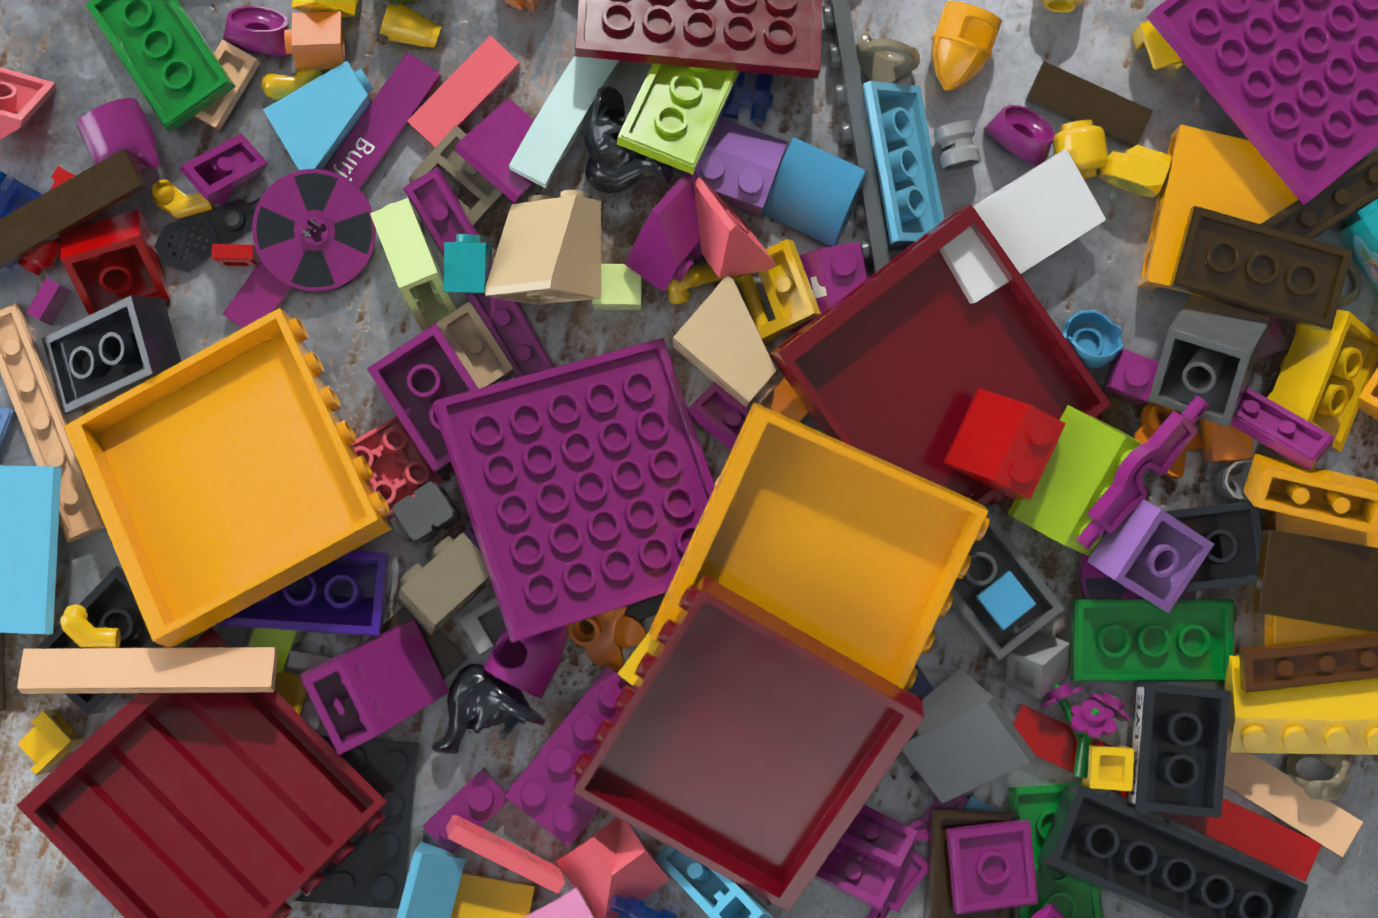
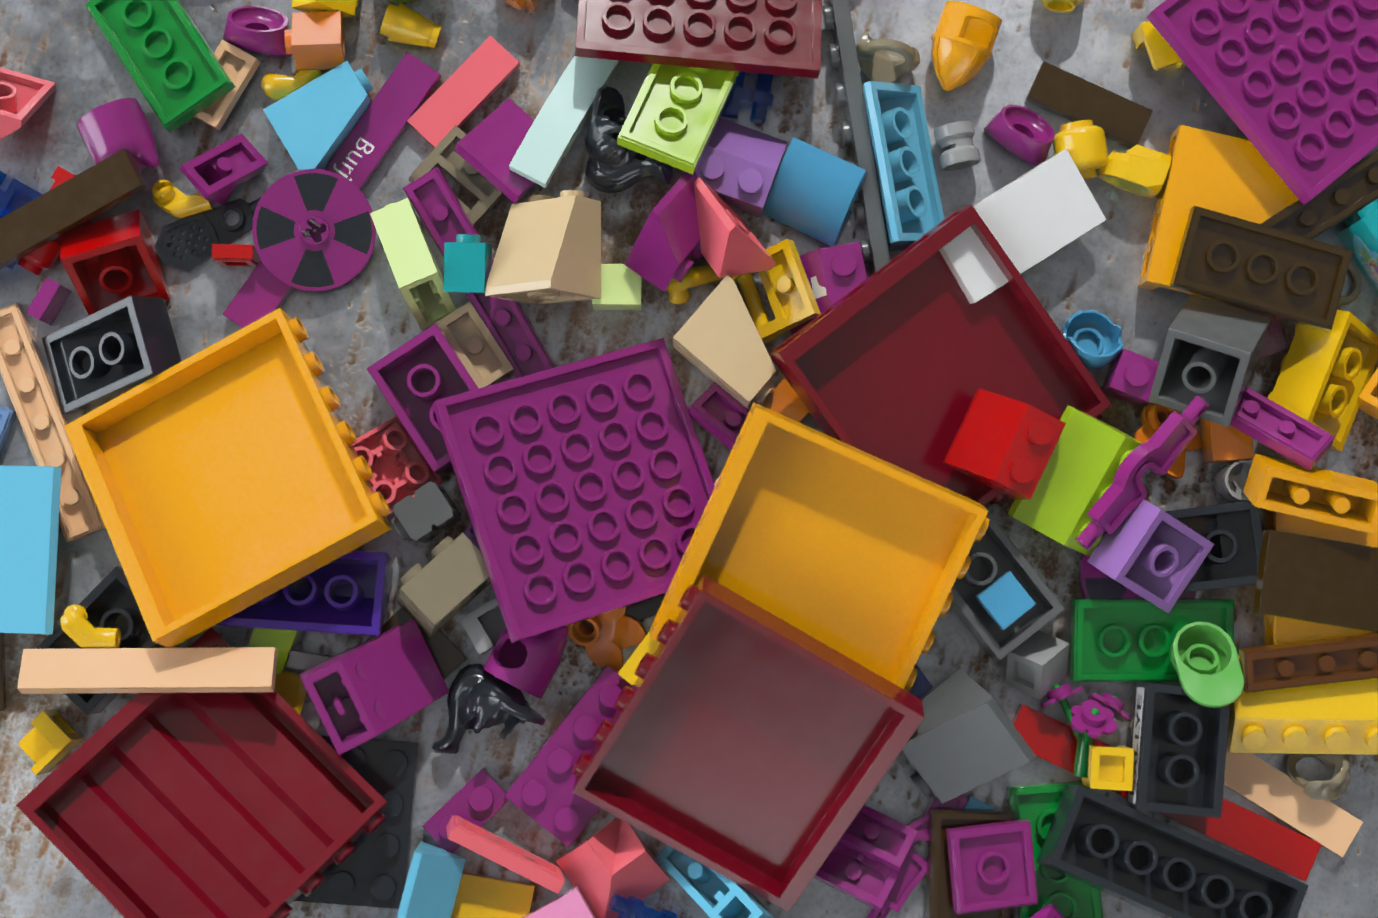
none -> bright green cap [1170,622,1244,708]

